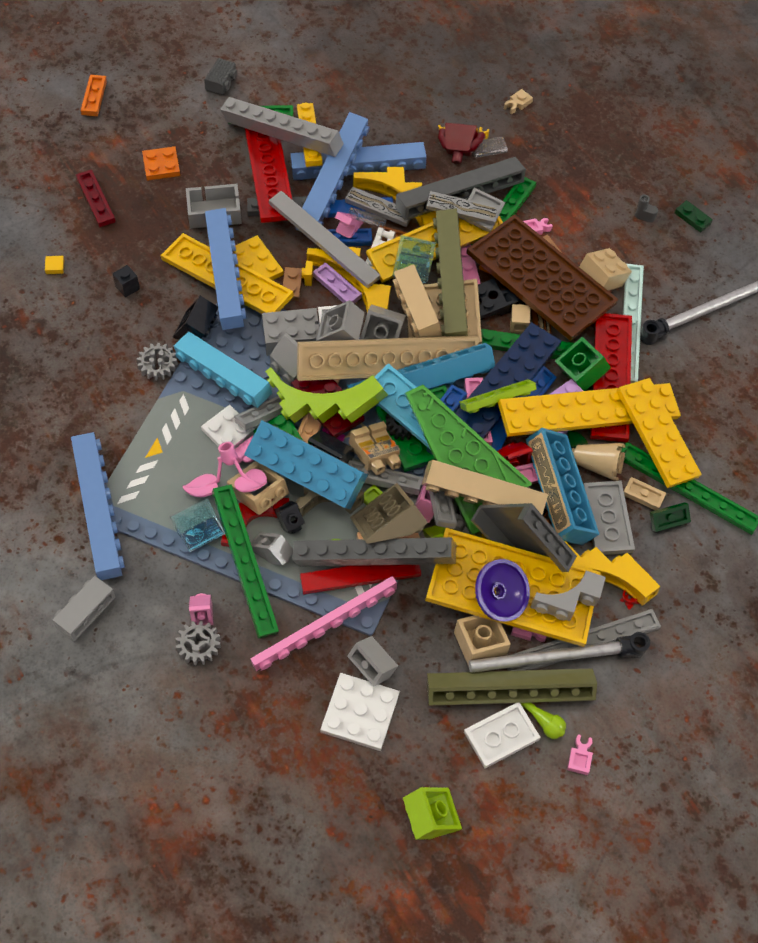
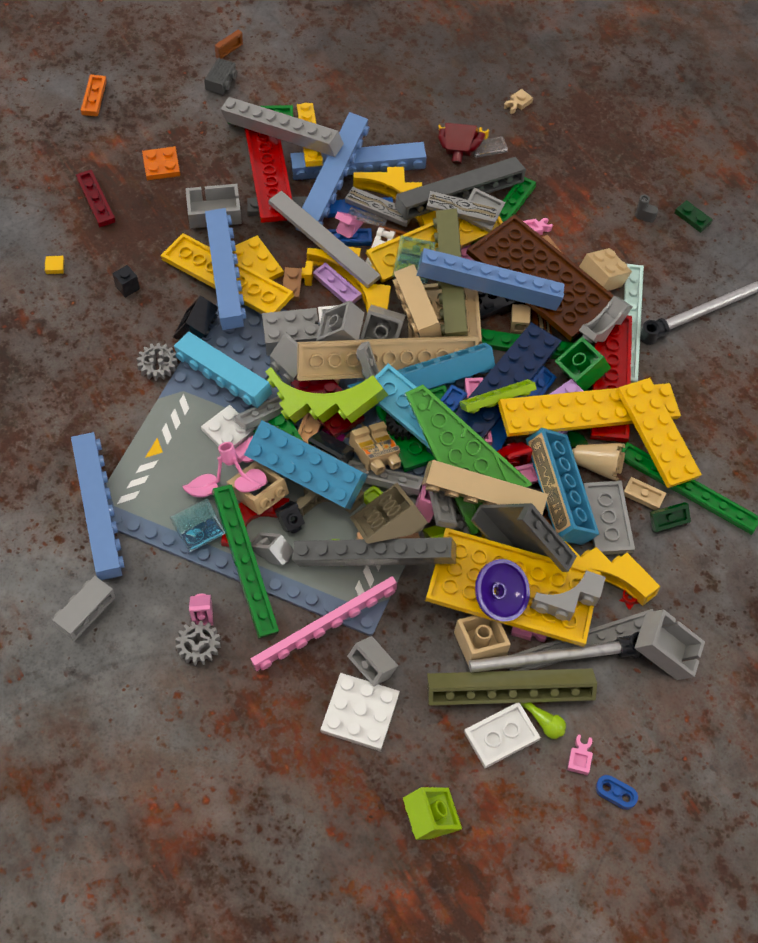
red tile [300,565,422,595] -> none
none -> dark orange tile [215,29,243,59]
none -> light grey plate [356,341,379,379]
none -> medium blue brick [416,248,565,311]
none -> light grey arch [579,296,633,343]
none -> blue plate [596,775,638,810]
none -> light grey piece [635,609,705,680]

